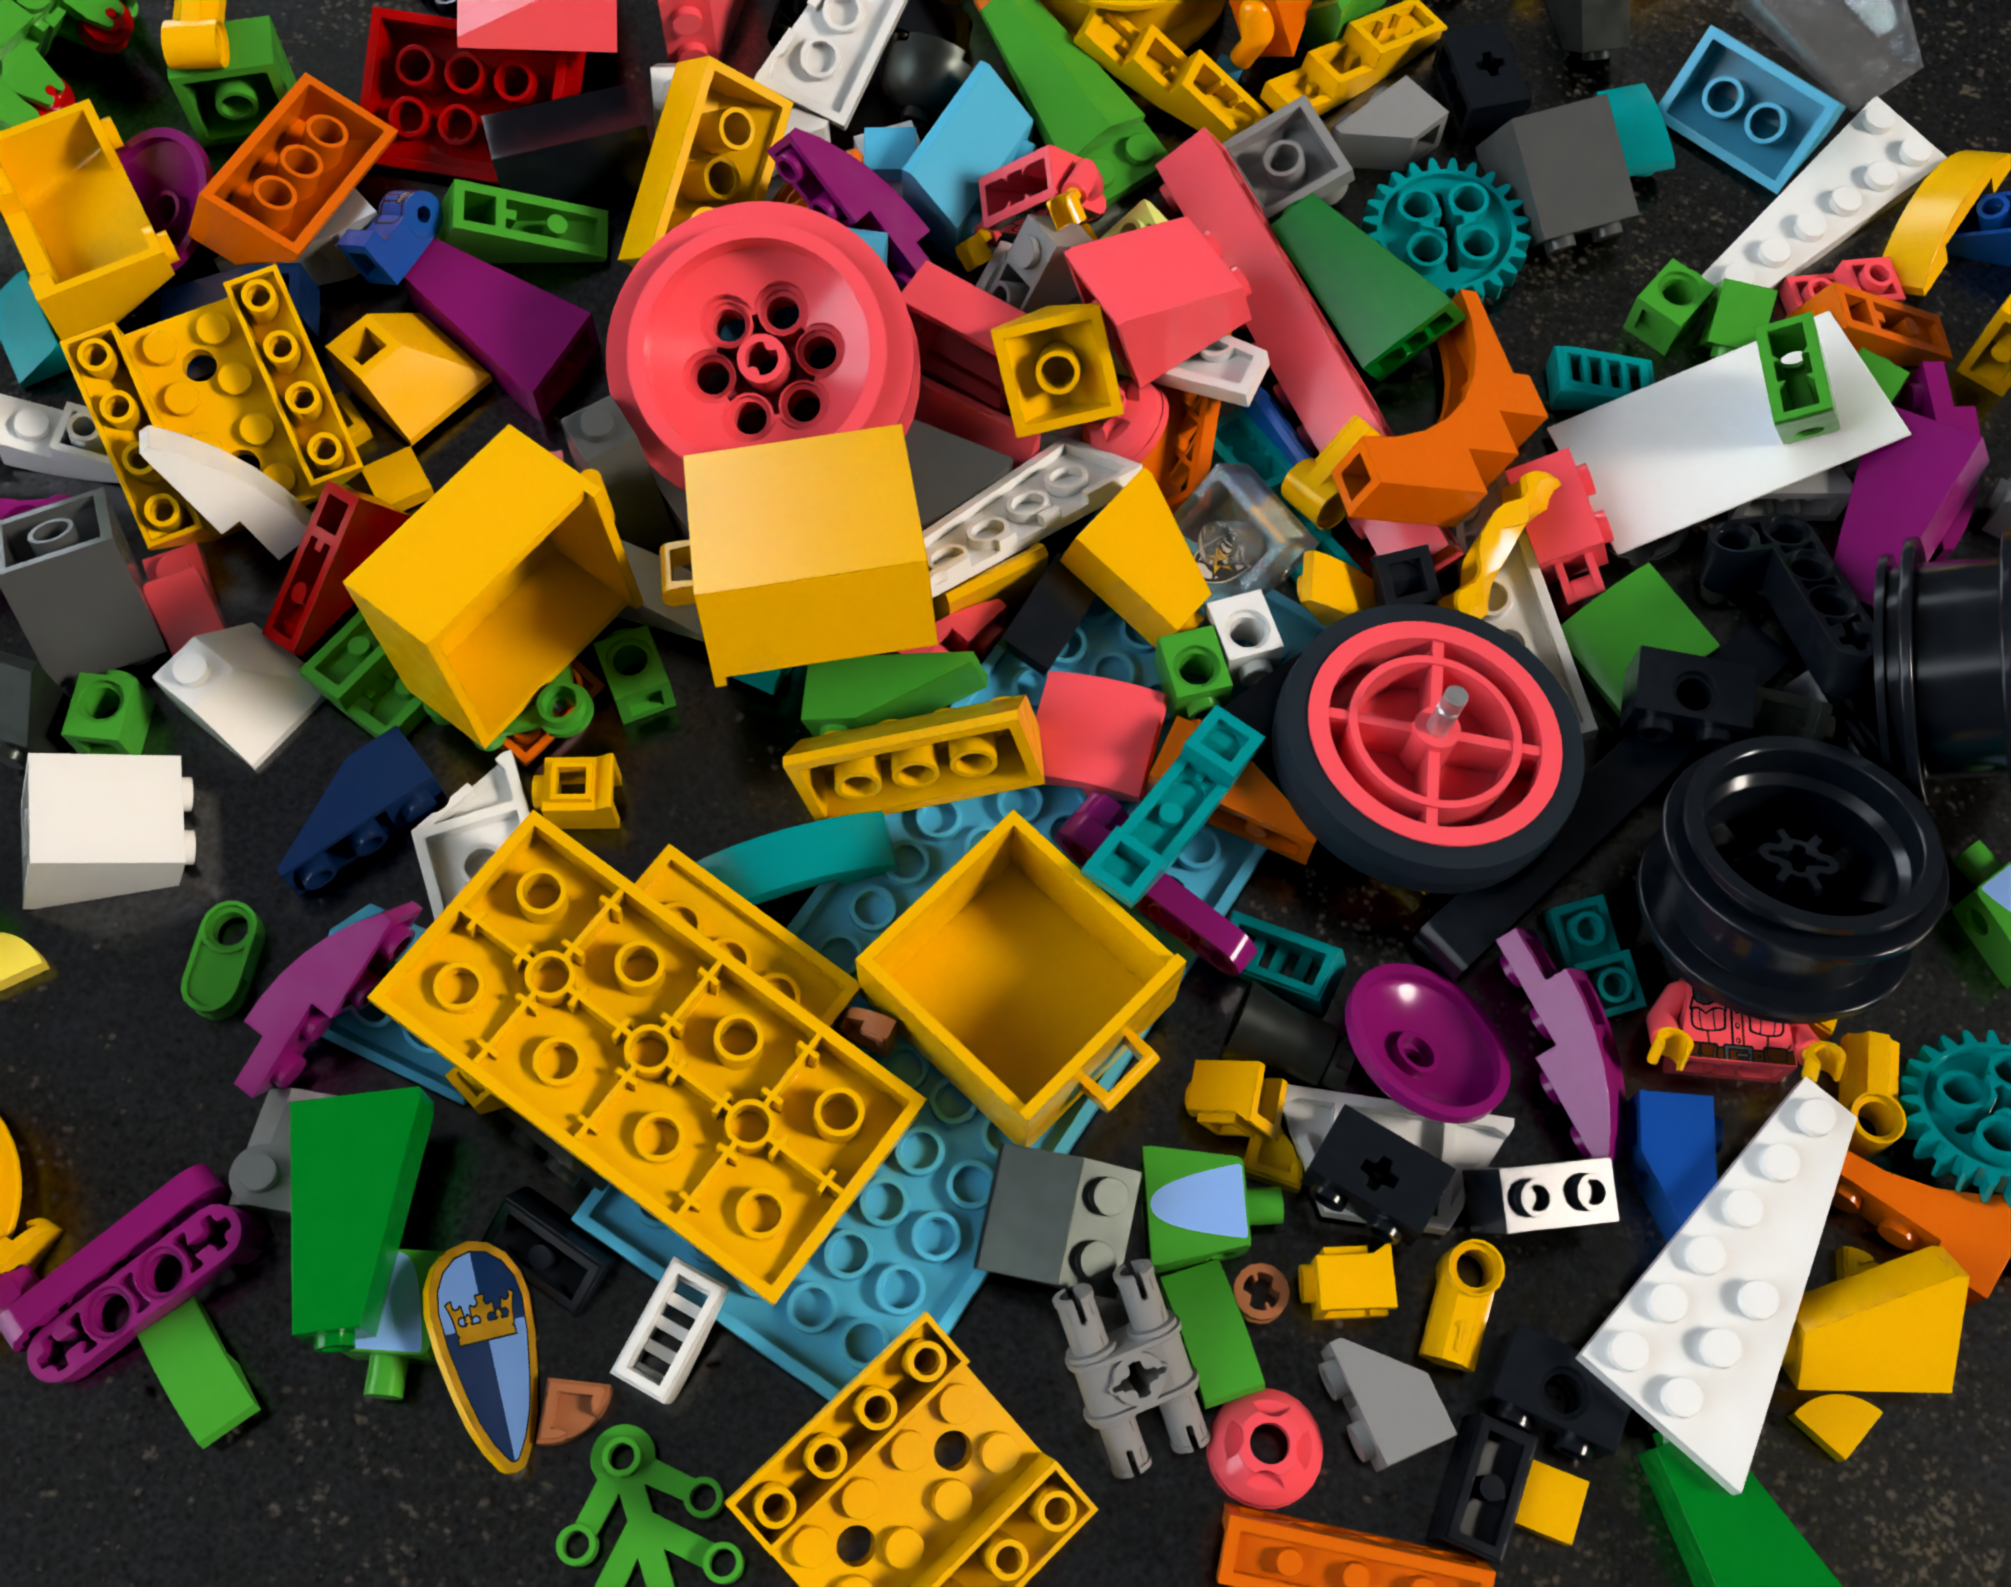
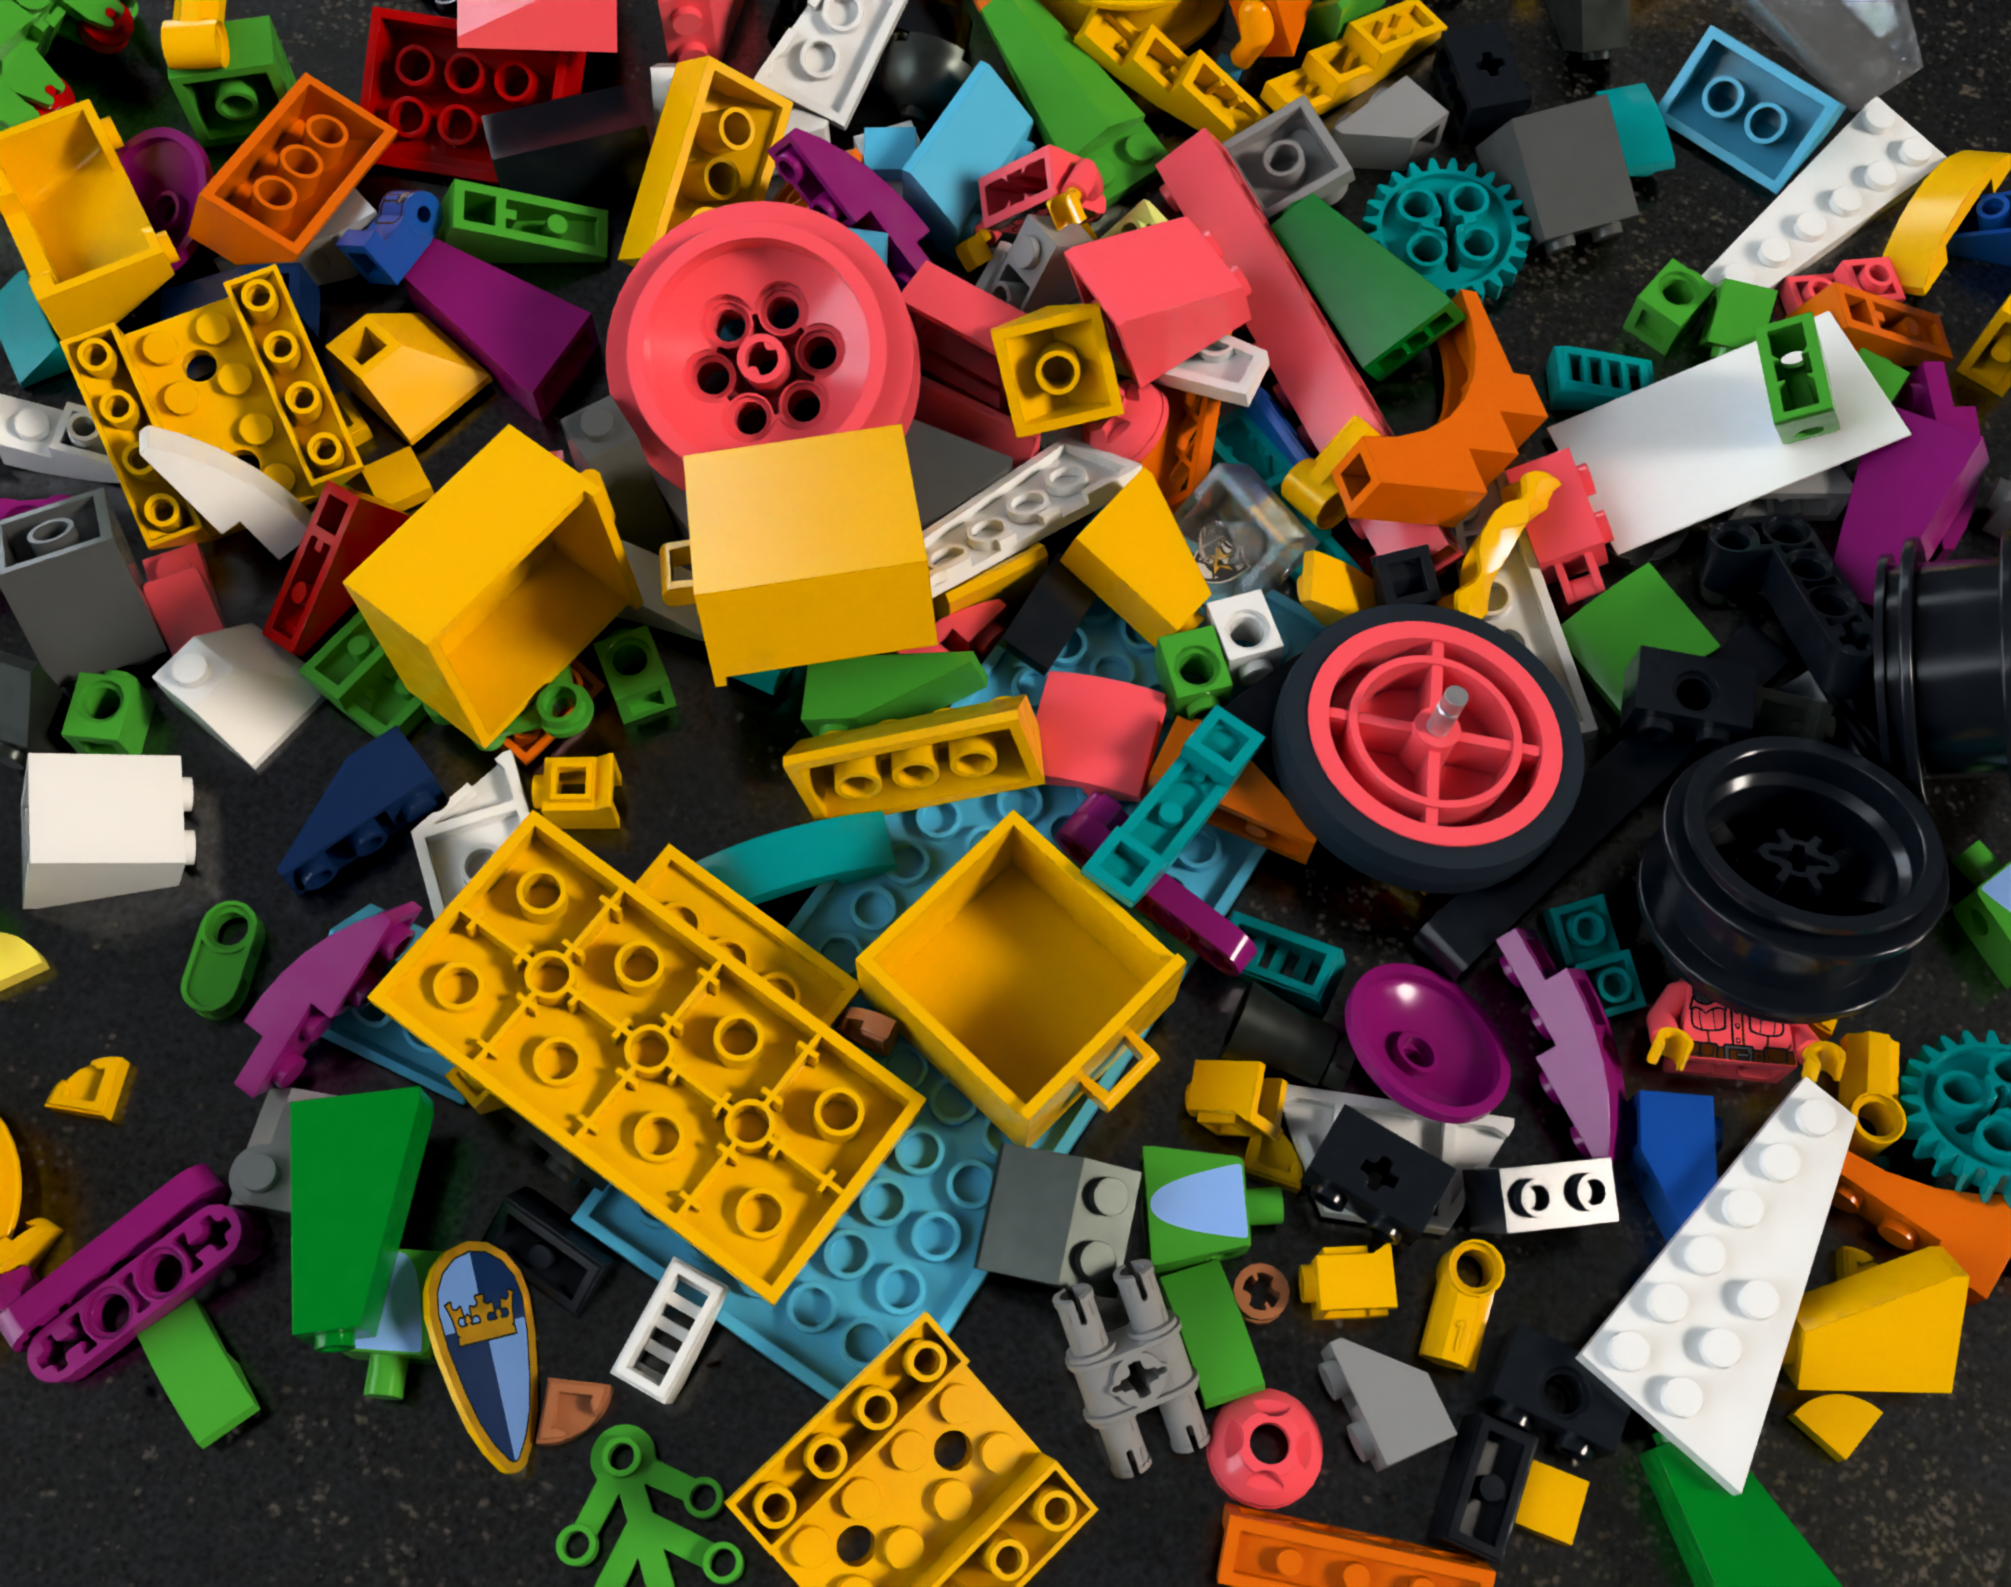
none -> yellow tile [44,1057,130,1121]

